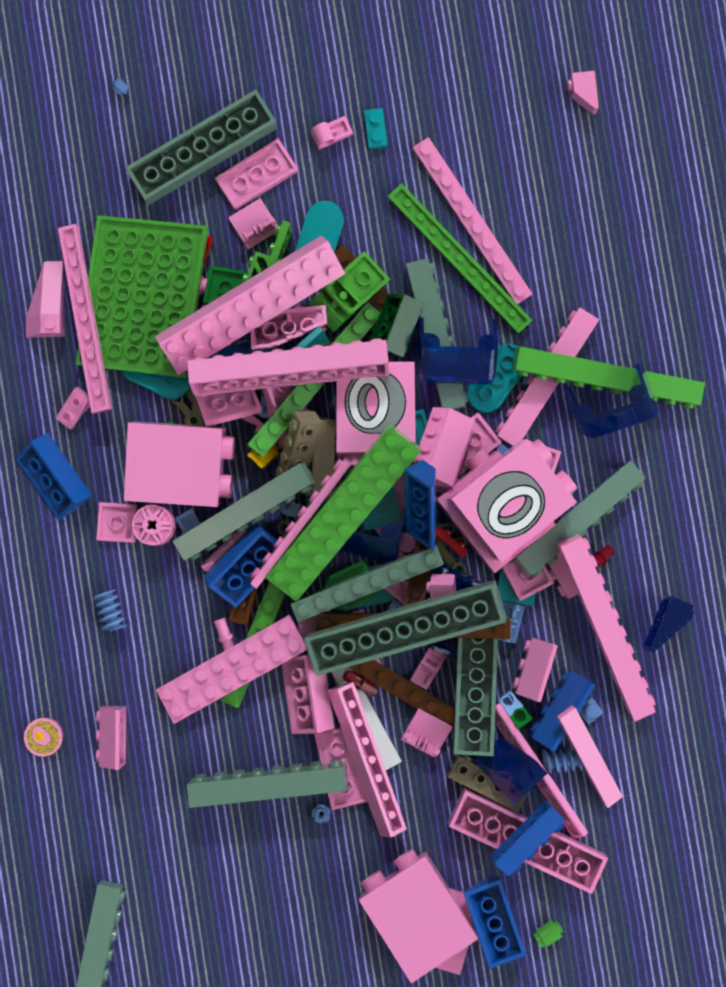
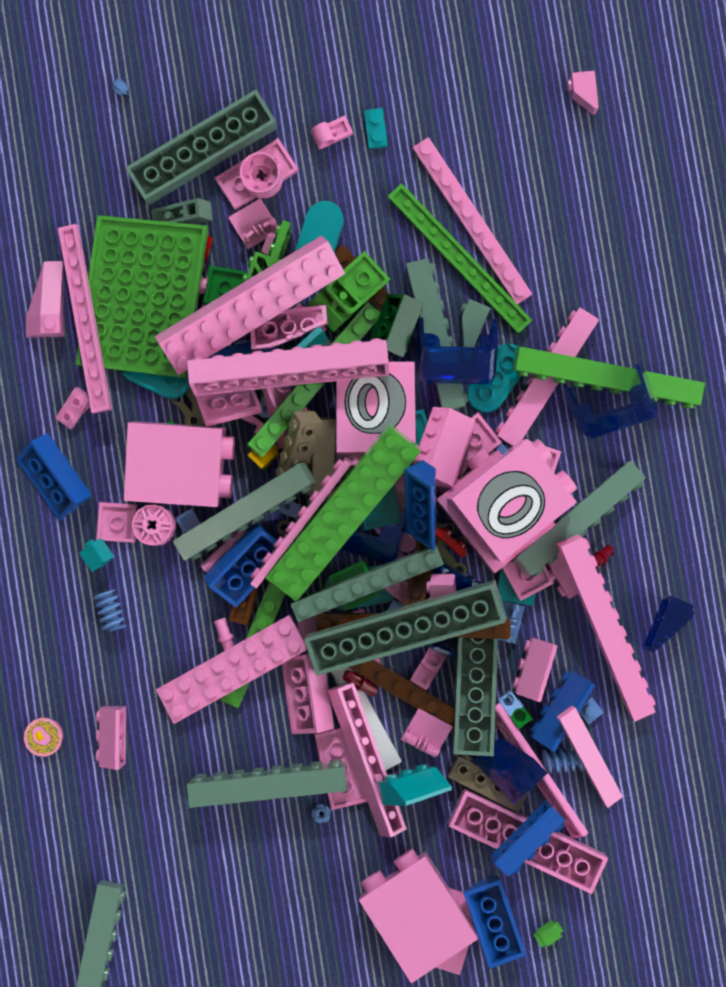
none -> teal brick [79,538,115,572]
none -> sand green slope [152,198,213,225]
none -> bright pink wheel [240,152,283,199]
none -> bright pink tile [262,232,277,255]
none -> teal slope [378,764,452,806]
none -> sand green slope [460,299,490,363]

